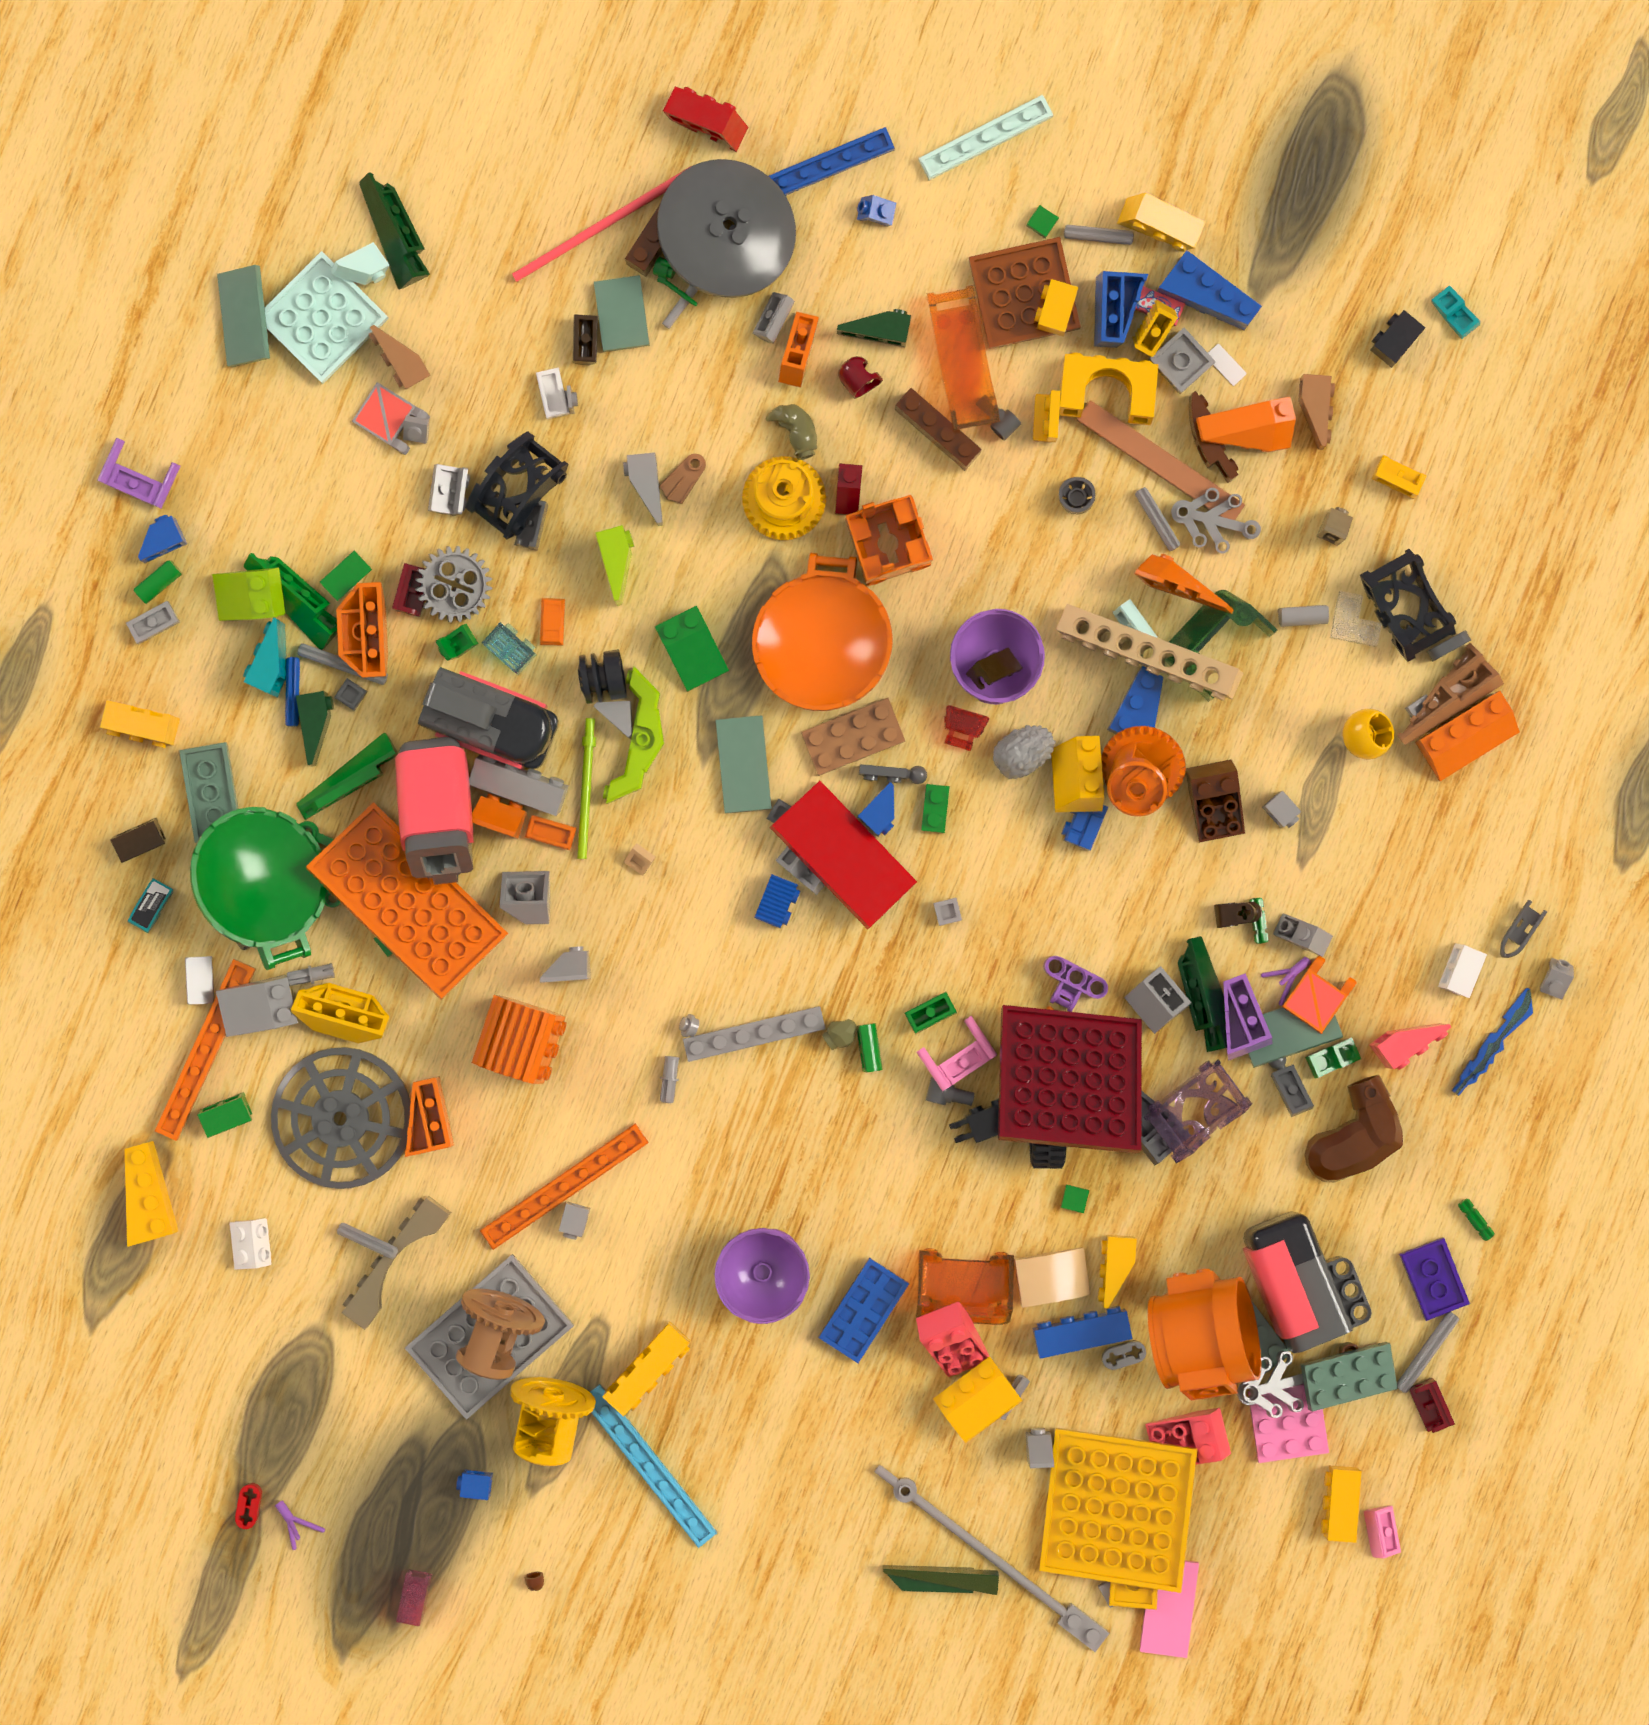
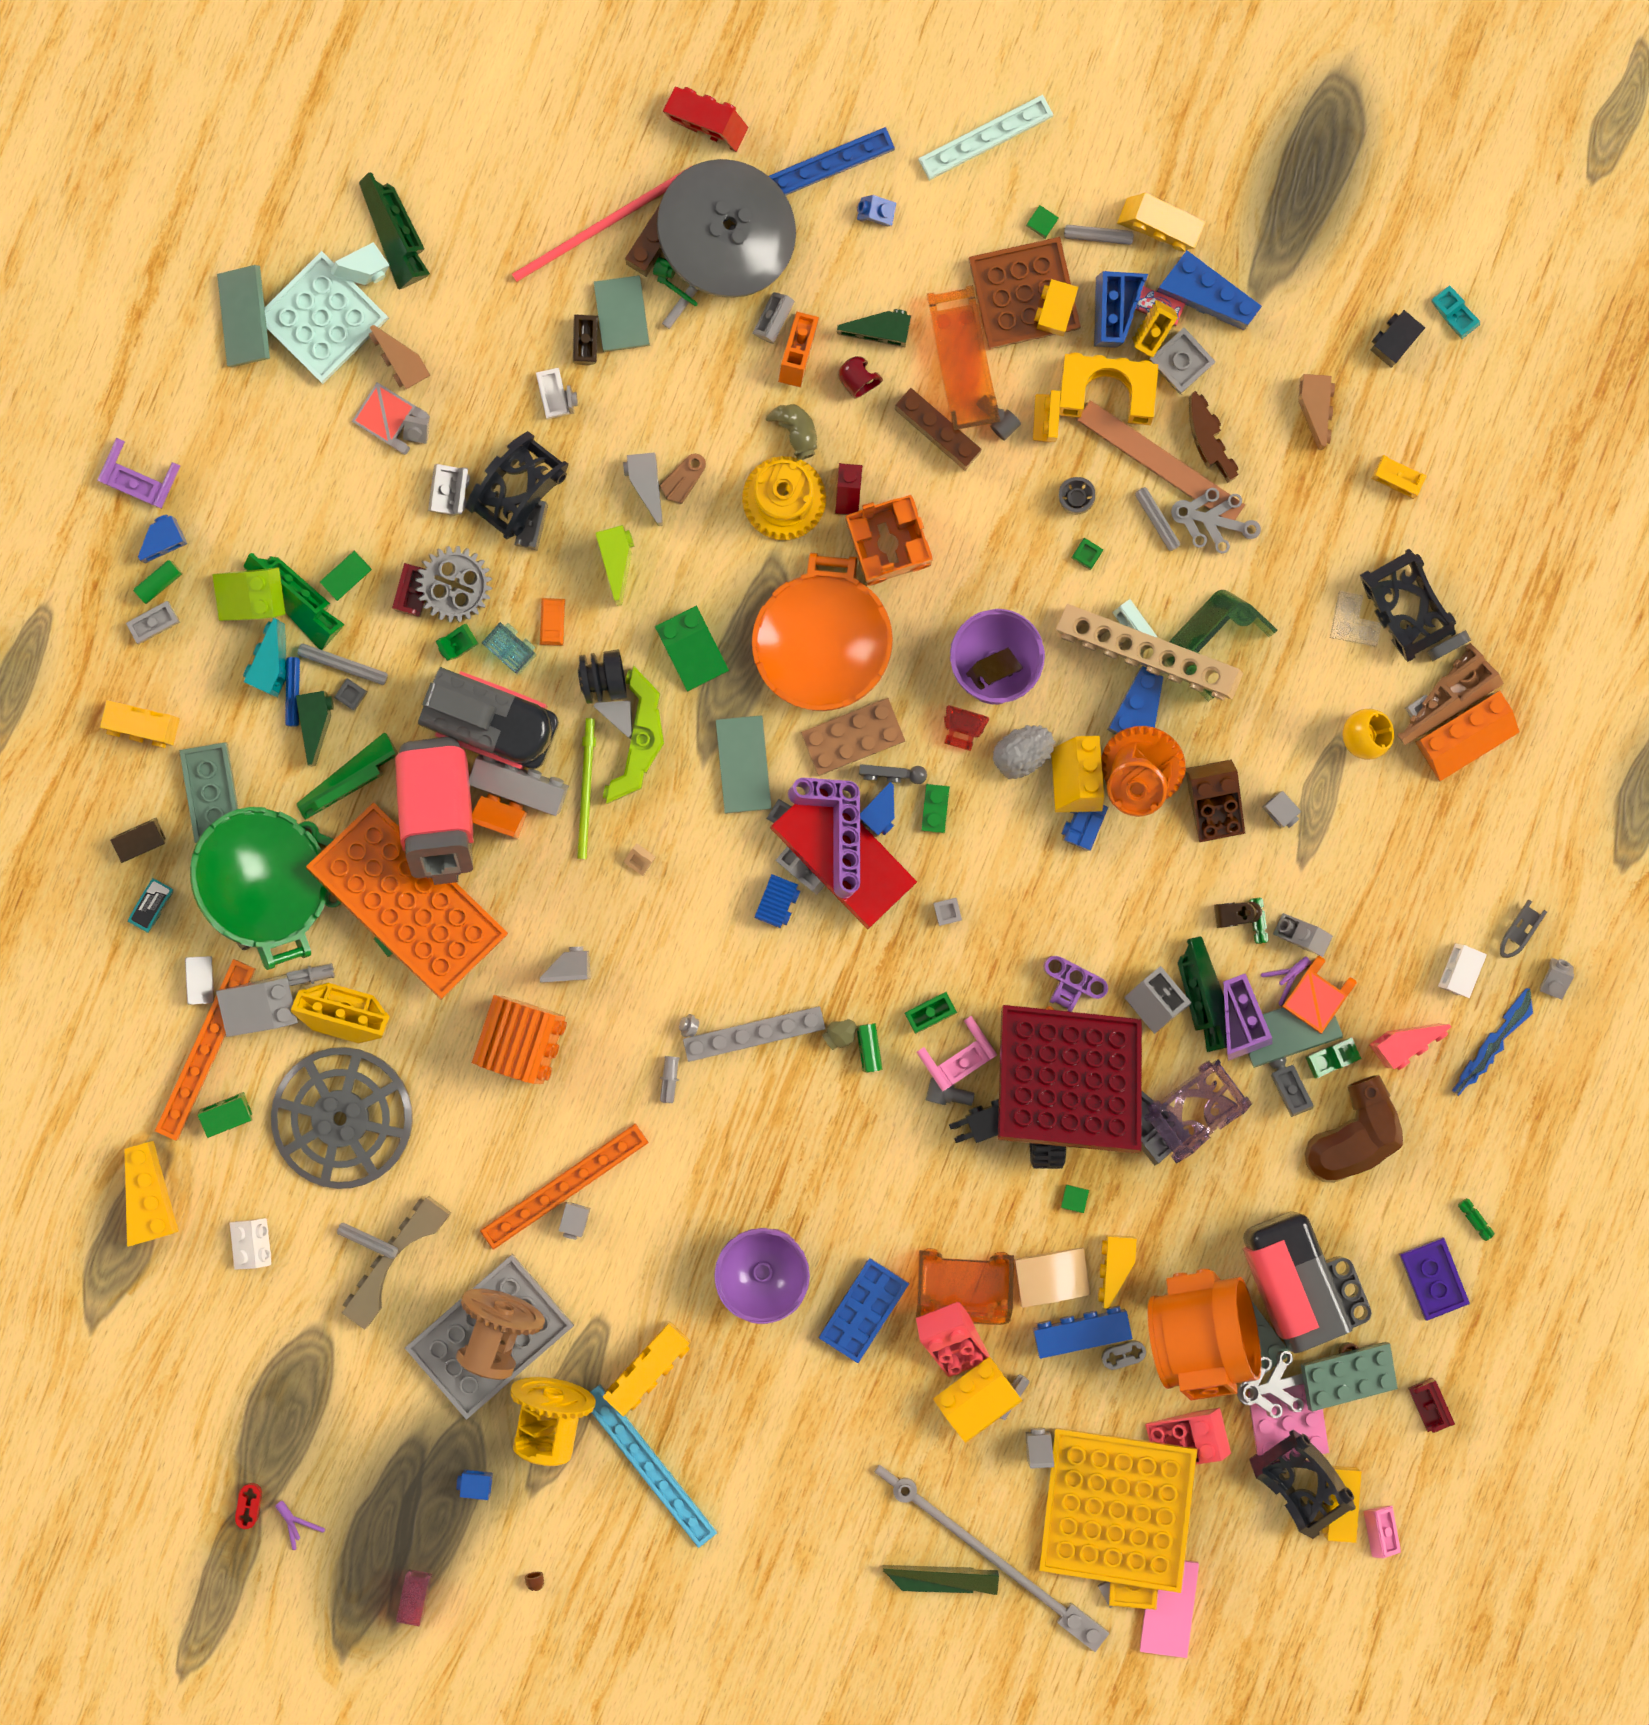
orange wedge [336,582,388,678] -> none
orange wedge [405,1076,454,1157] -> none
light grey slope [500,871,550,924] -> none
orange tile [525,815,577,850] -> none
orange wedge [1135,554,1234,614] -> none
orange wedge [1196,397,1296,452] -> none
white sticker [1208,344,1246,386] -> none
light grey brick [1278,605,1329,627] -> none
dark tan slope [1317,507,1353,546] -> none
light grey axle [1397,1312,1459,1393] -> none
none -> medium lavender beam [788,778,860,899]
none -> green tile [1071,538,1103,570]
none -> black fence [1249,1430,1356,1539]

